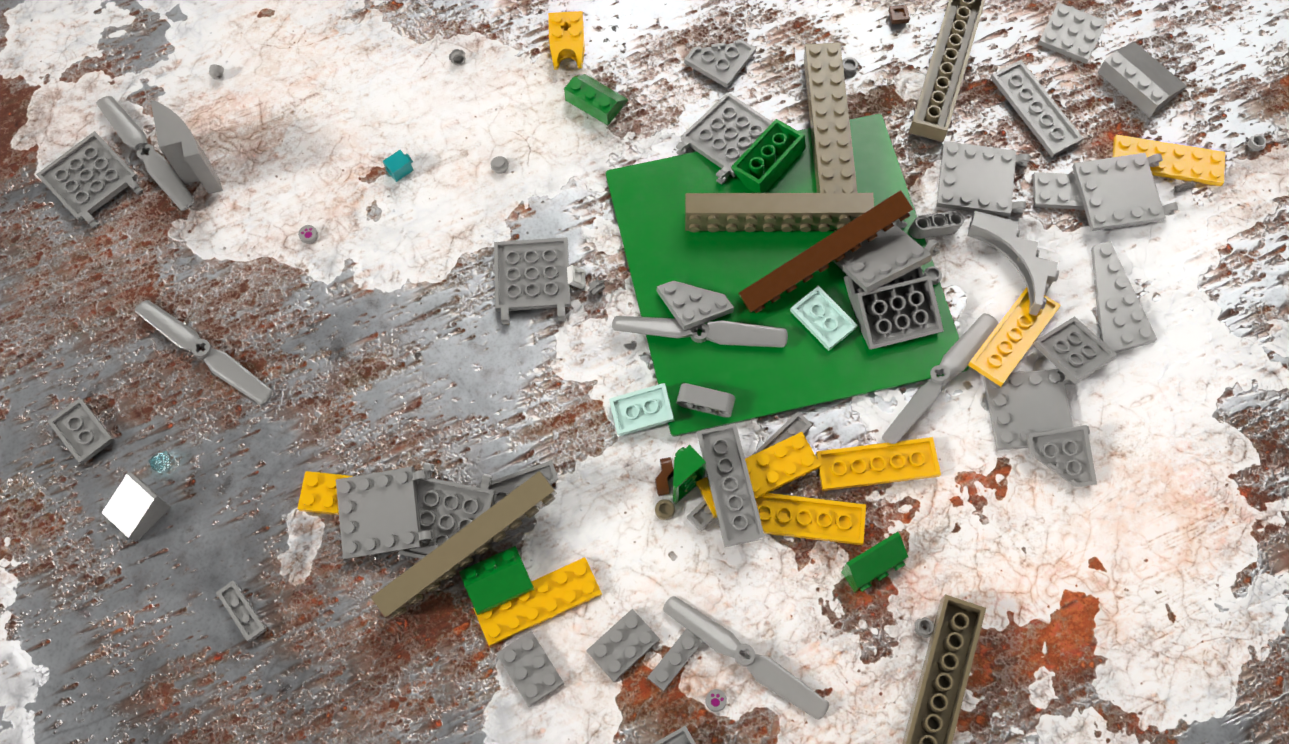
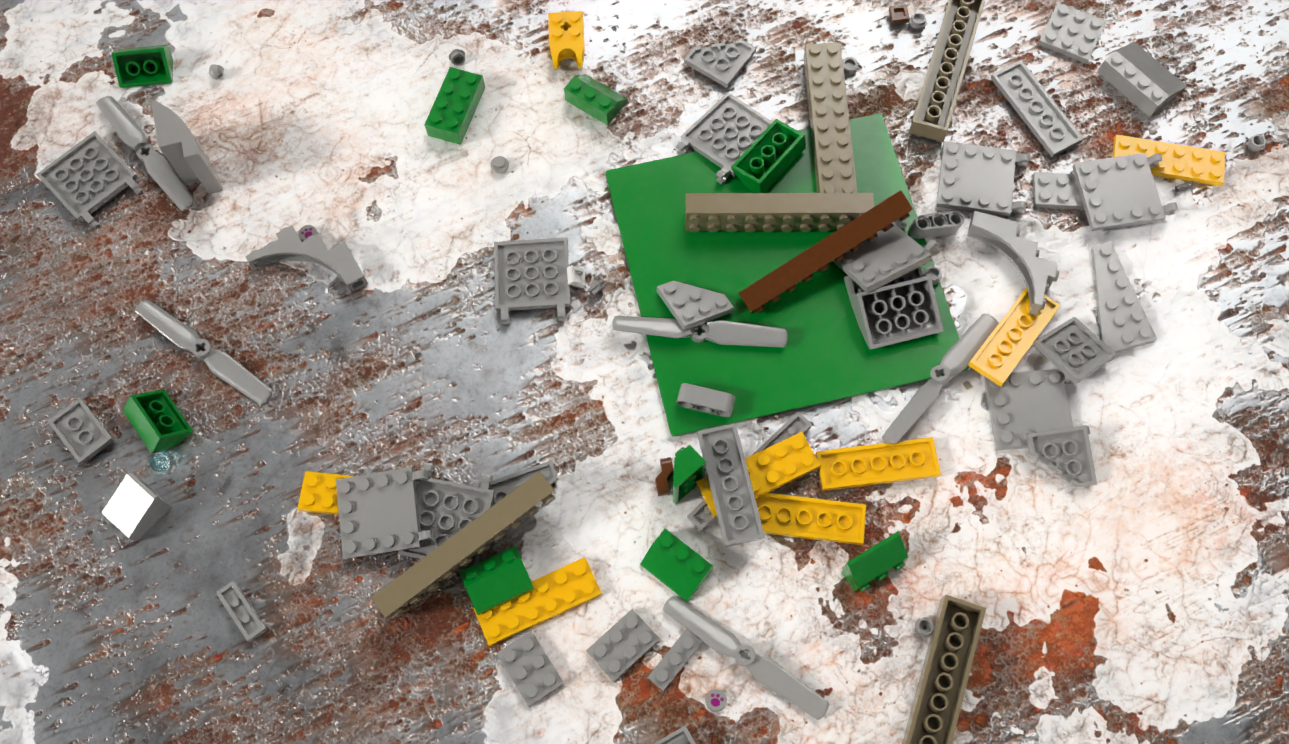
teal brick [383,150,414,182] -> none
light aqua plate [609,383,675,436] -> none
dark tan tile [655,499,675,520] -> none
light aqua plate [790,286,858,351] -> none
none -> green slope [111,44,173,88]
none -> green slope [122,389,193,454]
none -> light grey arch [245,225,368,292]
none -> green brick [424,67,485,145]
none -> green slope [640,528,713,602]
none -> light grey plate [909,12,927,29]

